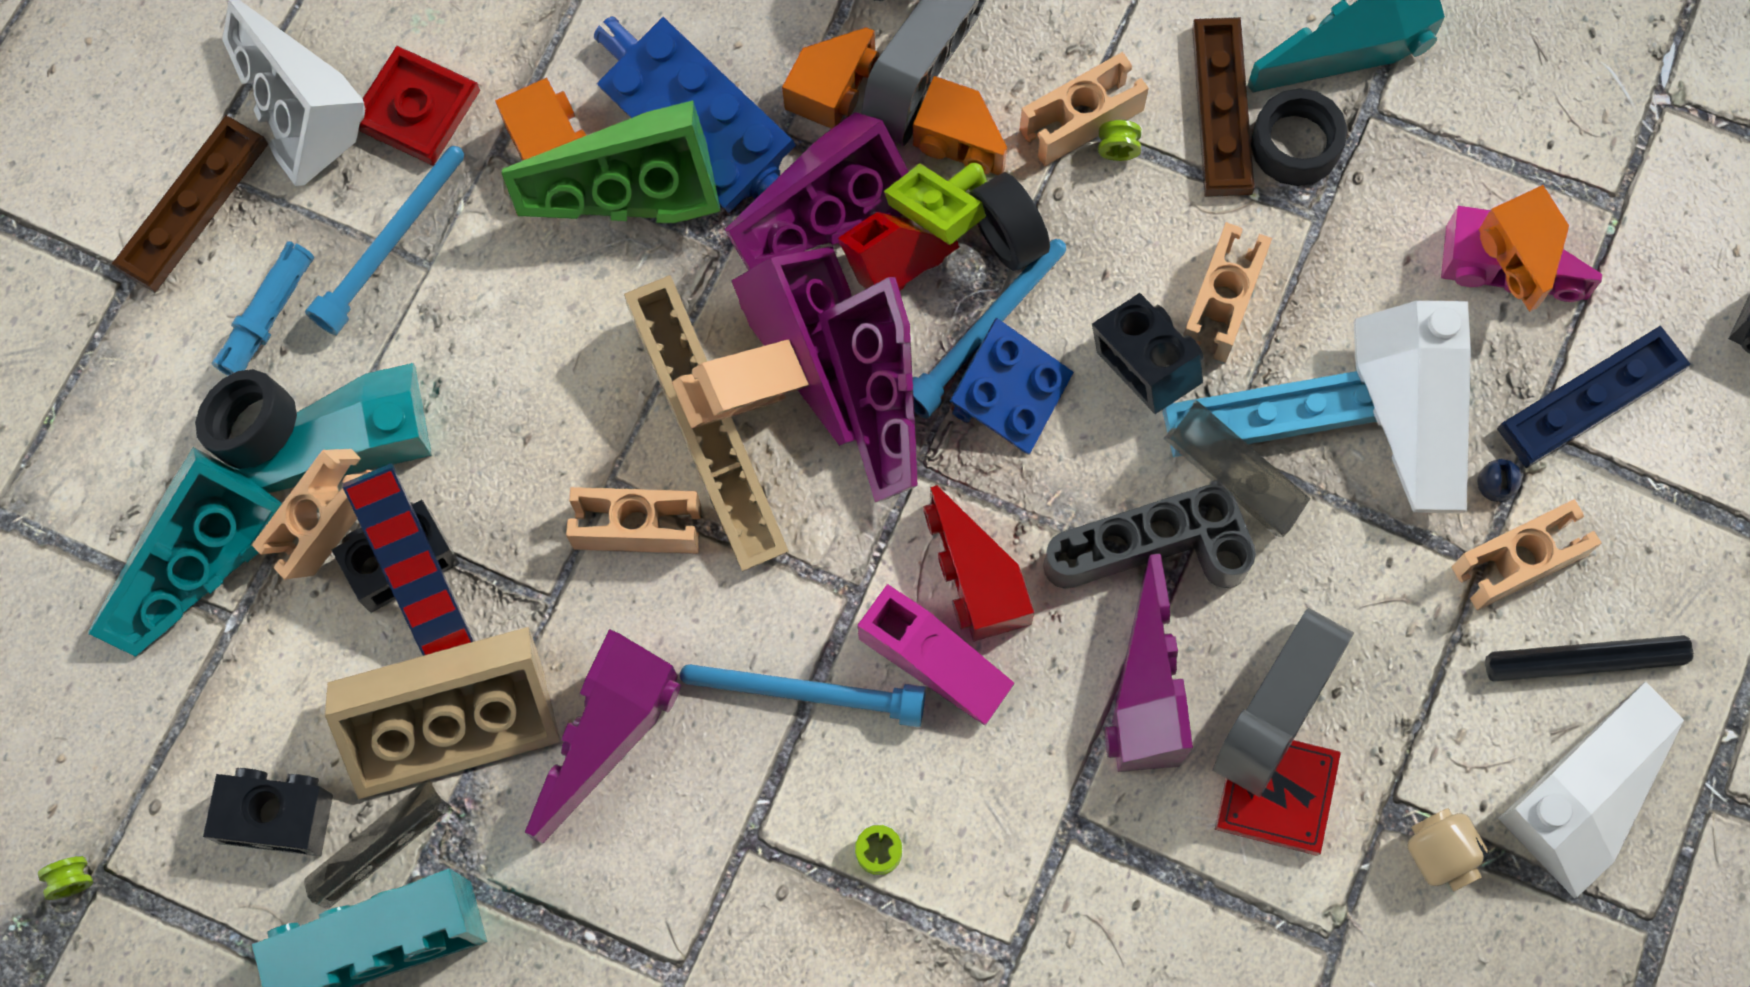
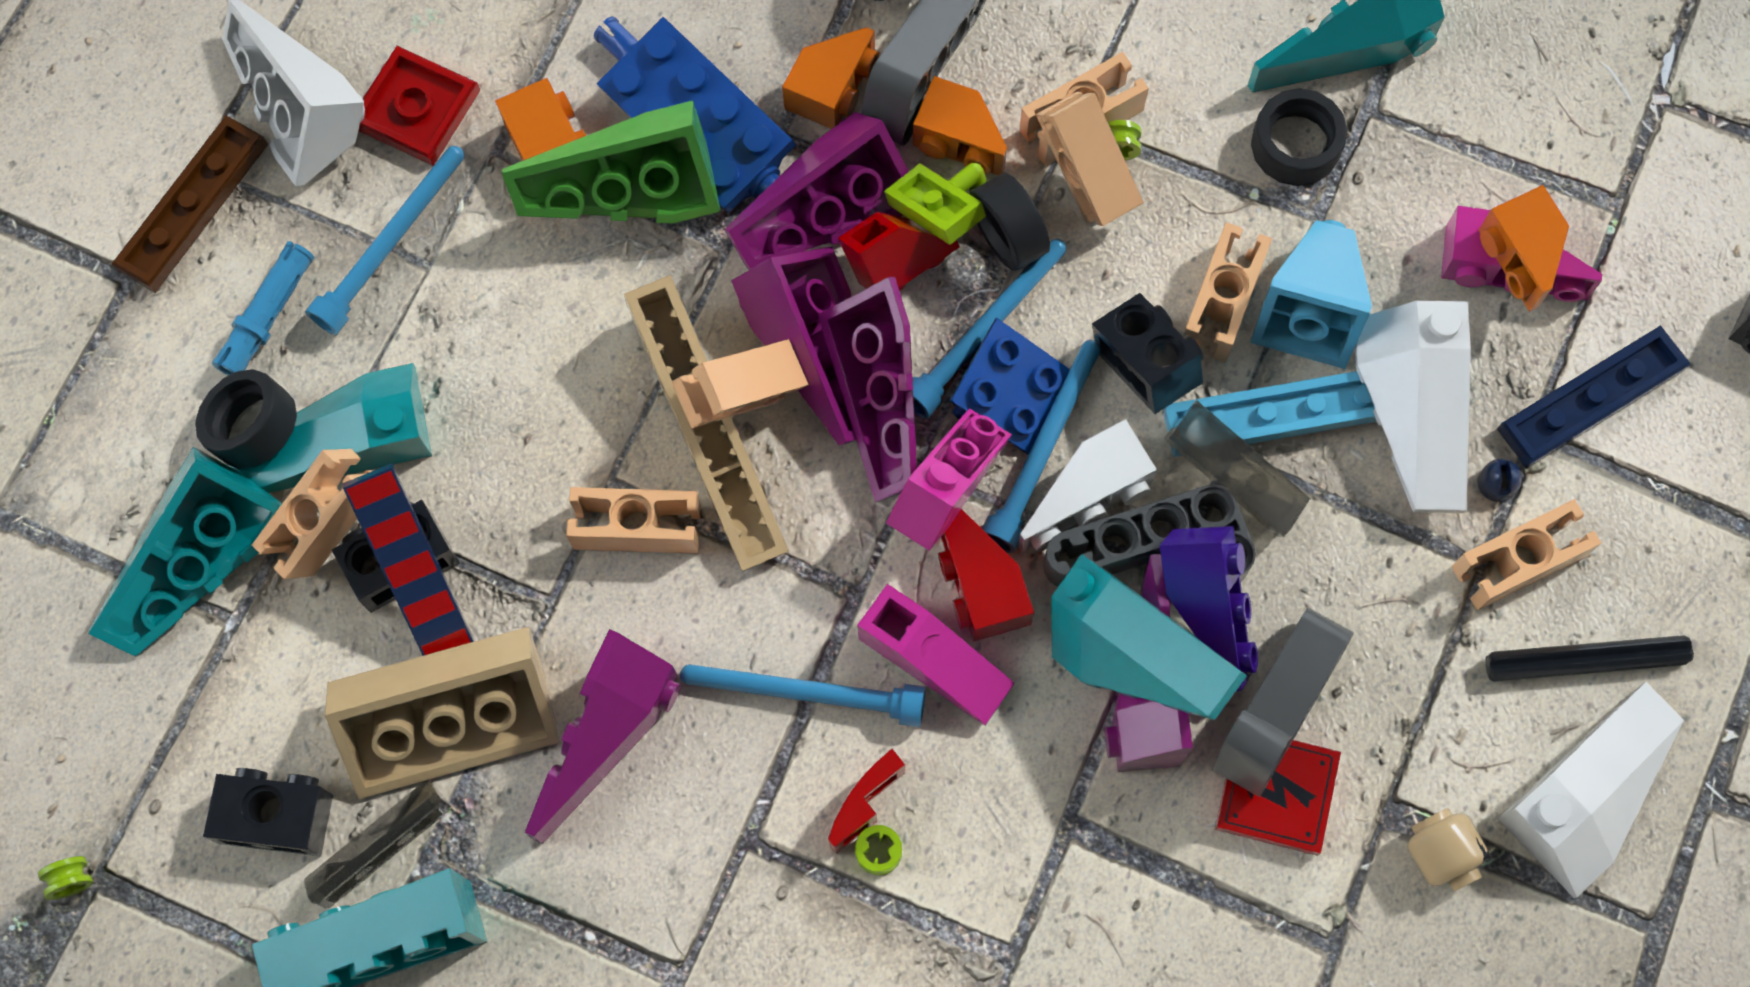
reddish brown tile [1192,17,1255,197] -> none
none -> red slope [828,749,905,854]
none -> dark pink slope [886,408,1012,551]
none -> dark azure piece [982,340,1100,553]
none -> white slope [1018,419,1157,554]
none -> light nougat piece [1036,92,1144,226]
none -> teal wedge [1051,554,1247,720]
none -> dark purple slope [1159,526,1258,692]
none -> medium azure slope [1250,220,1372,369]

